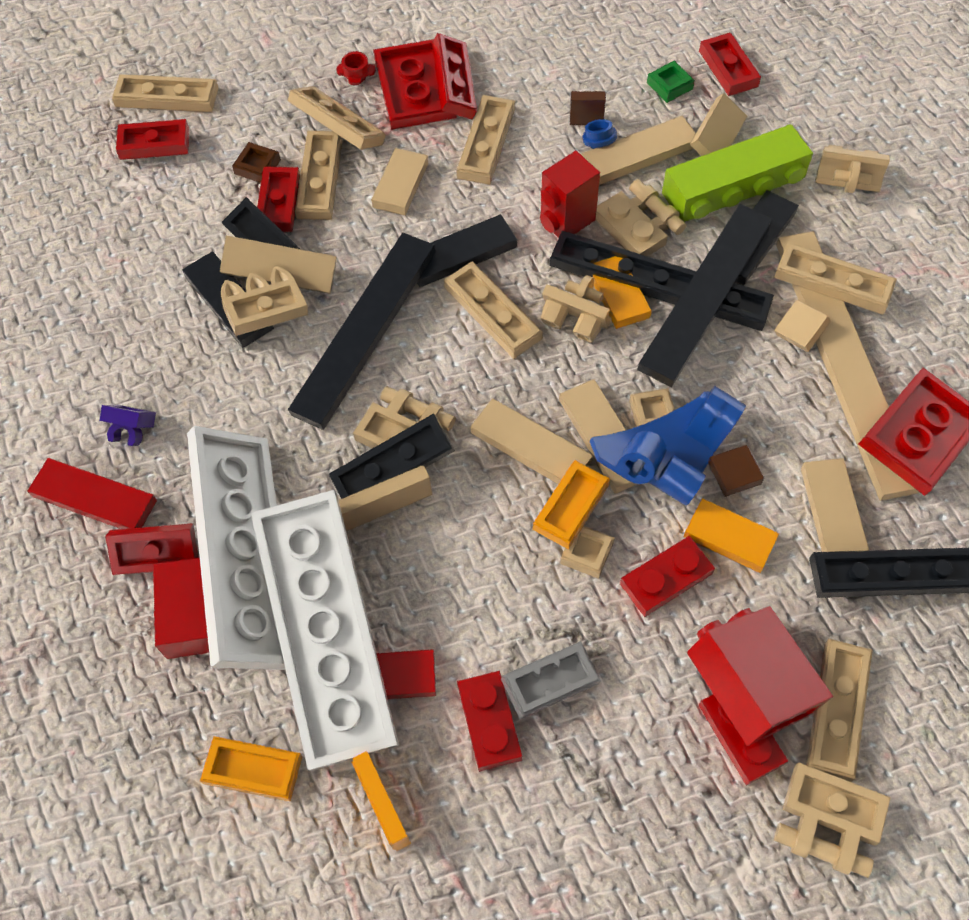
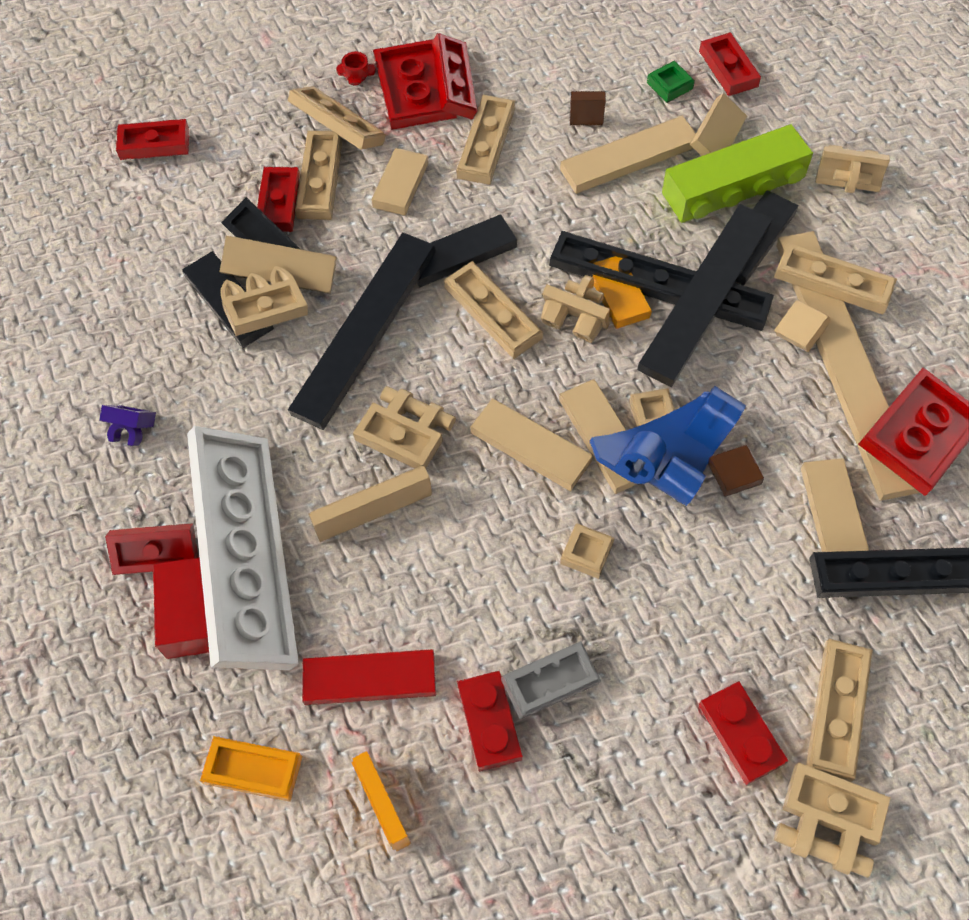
red tile [27,458,157,529] -> none
tan tile [112,74,219,112] -> none
reddish brown tile [232,142,281,183] -> none
white plate [251,490,399,771] -> none
black tile [329,413,455,499] -> none
light orange tile [532,460,610,550] -> none
red brick [540,150,600,238] -> none
blue plate [582,119,617,149] -> none
tan plate [596,179,687,256] -> none
red plate [620,535,715,617] -> none
light orange tile [683,498,779,573] -> none
brick [686,606,834,747] -> none

